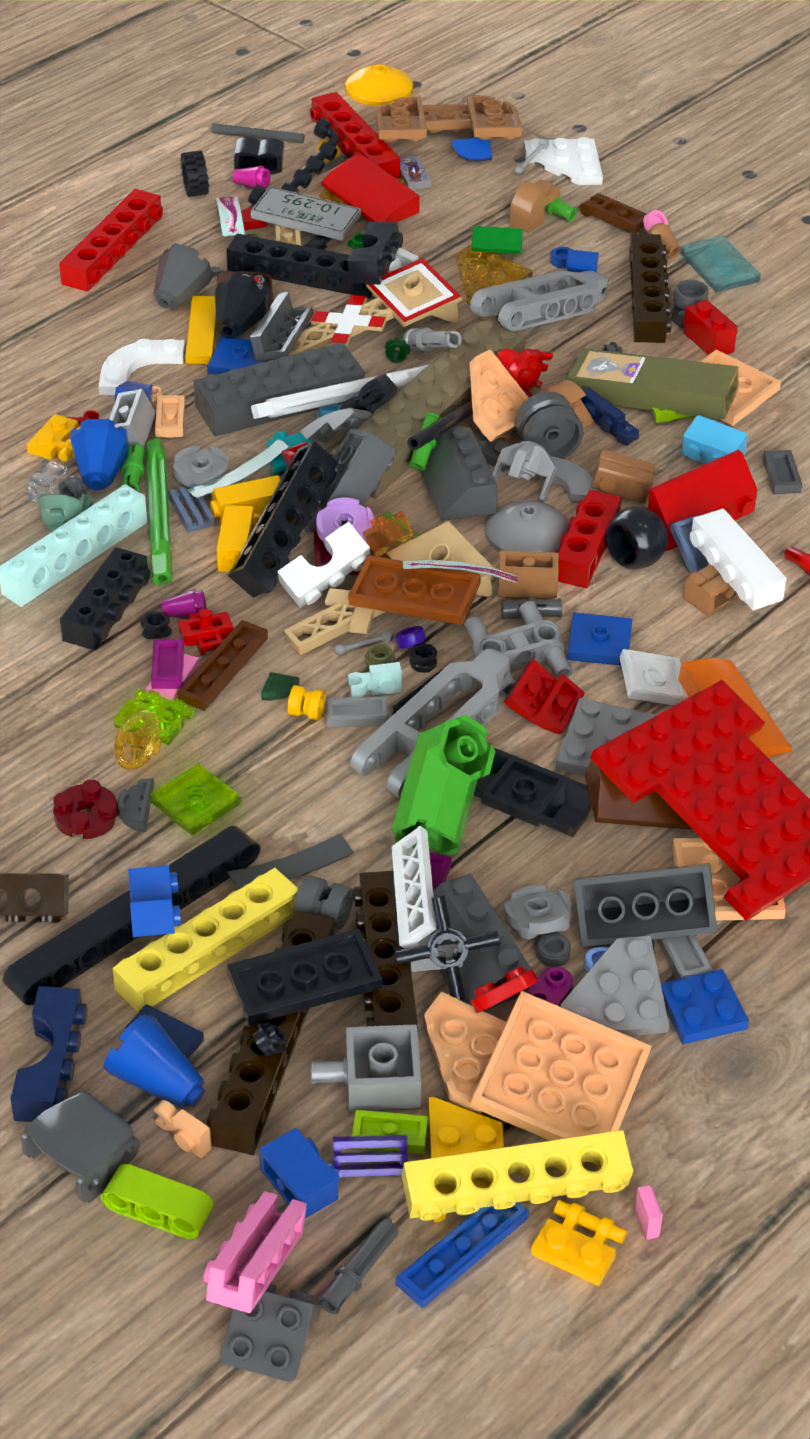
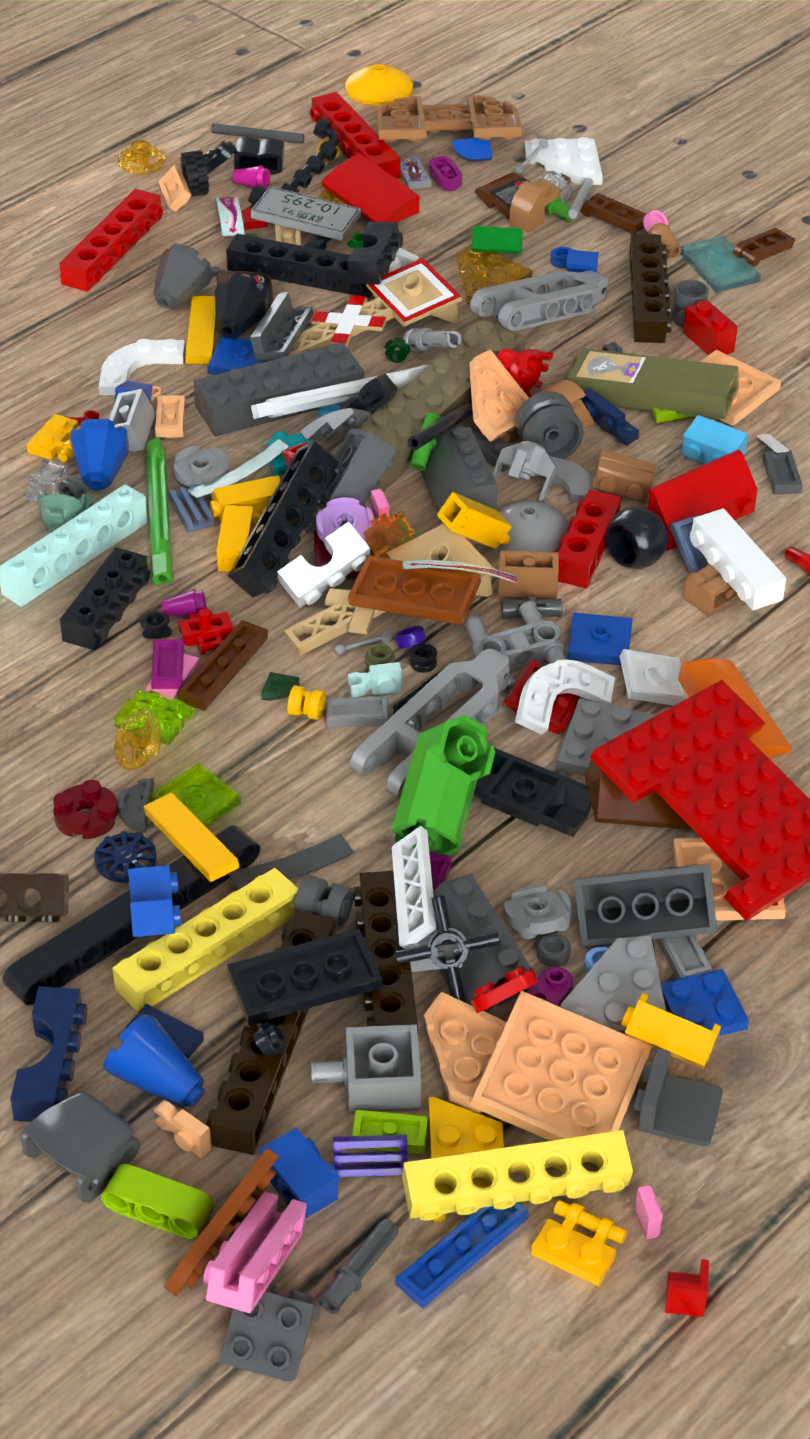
bright green pin [121,444,145,491] -> none
none -> dark blue wheel [94,831,157,883]
none -> clear yellow piece [117,140,165,174]
none -> yellow tile [144,793,239,882]
none -> light nougat plate [158,165,192,212]
none -> dark orange plate [164,1147,279,1296]
none -> black plate [204,141,237,174]
none -> bright pink tile [371,489,390,530]
none -> magenta plate [429,156,462,191]
none -> yellow brick [437,492,513,549]
none -> reddish brown slope [475,172,532,219]
none -> white plate [515,660,615,735]
none -> clear brick [540,171,573,203]
none -> light grey bar [568,178,593,219]
none -> yellow brick [621,993,722,1071]
none -> dark grey bracket [634,1049,723,1146]
none -> red panel [665,1259,709,1317]
none -> reddish brown plate [733,228,795,267]
none -> white sticker [756,434,789,453]

